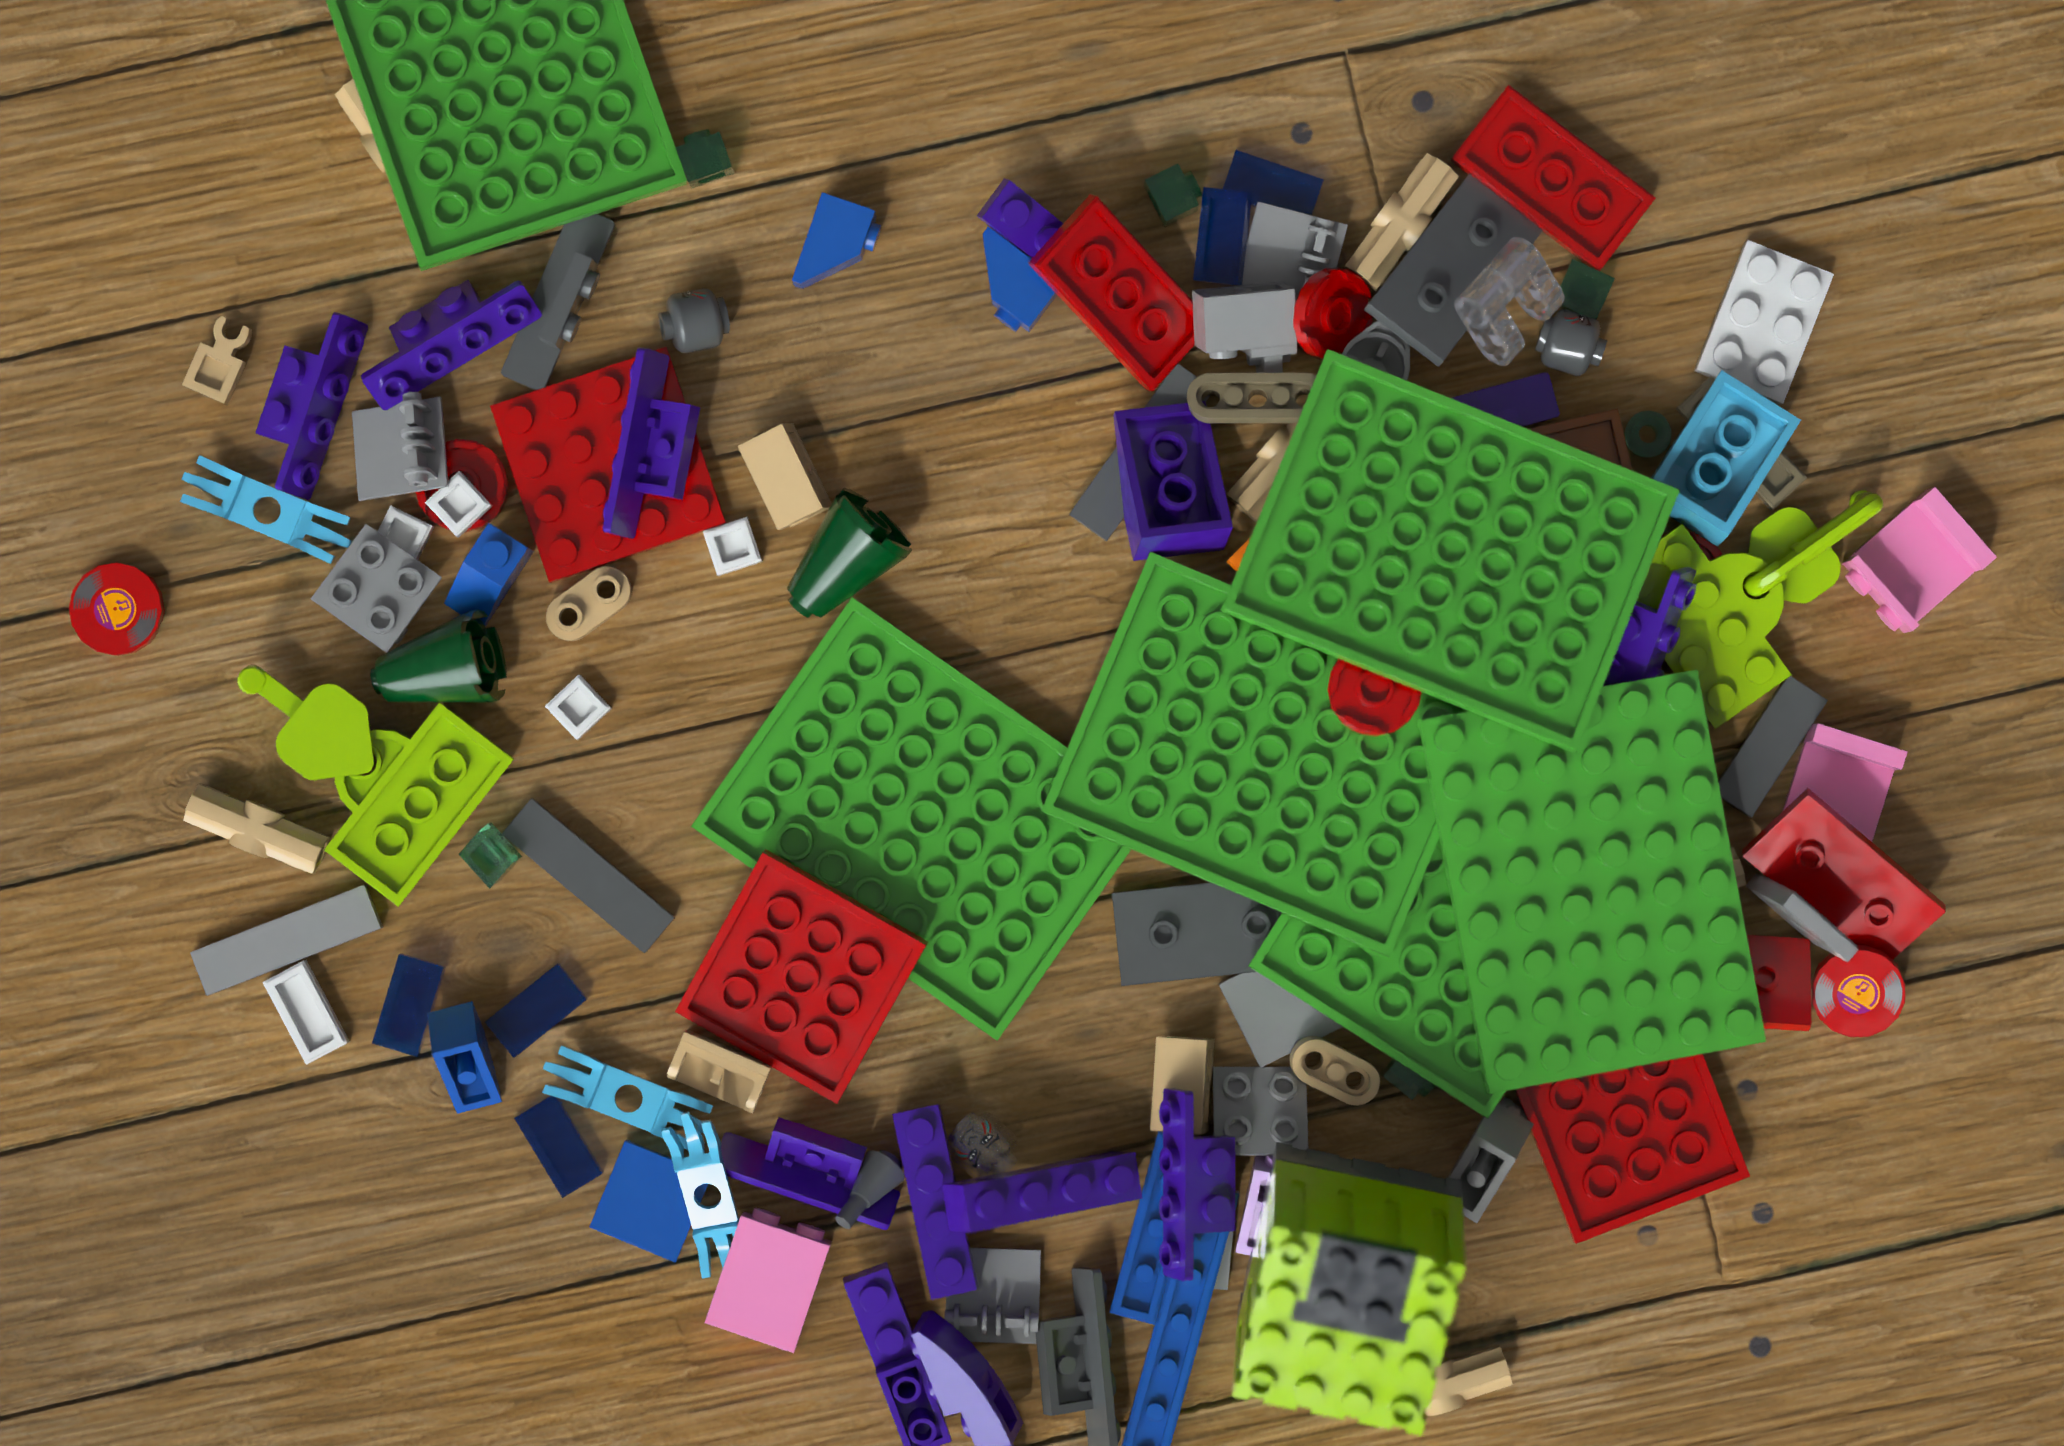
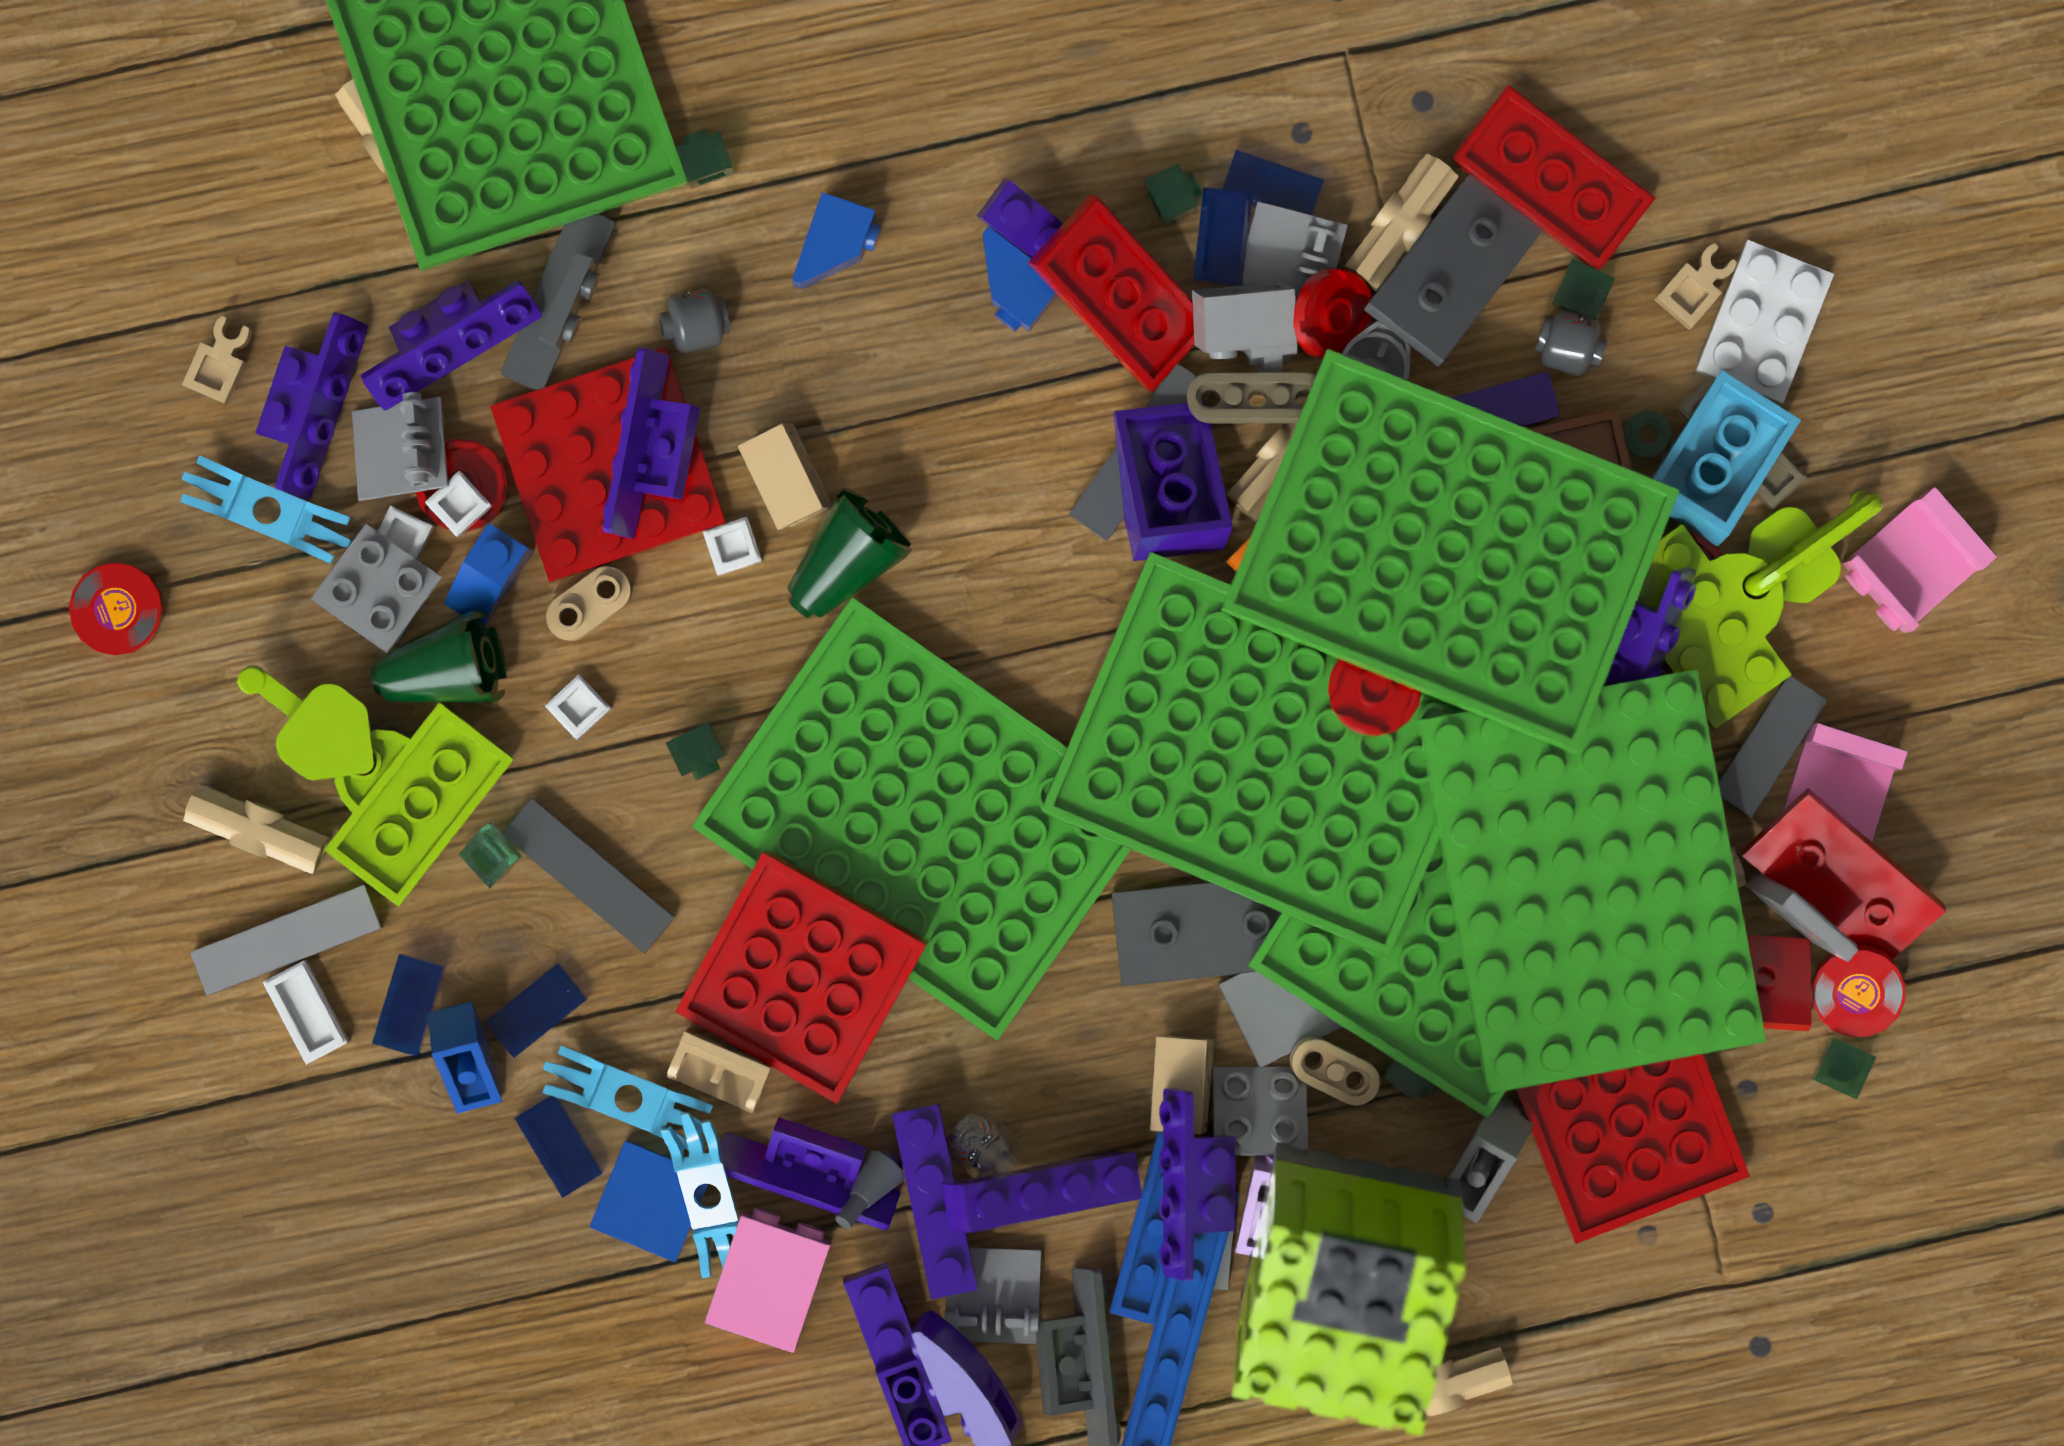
clear connector [1454,237,1565,366] -> none
none -> clear green plate [666,723,727,781]
none -> tan plate [1654,243,1737,330]
none -> clear green plate [1811,1037,1876,1099]

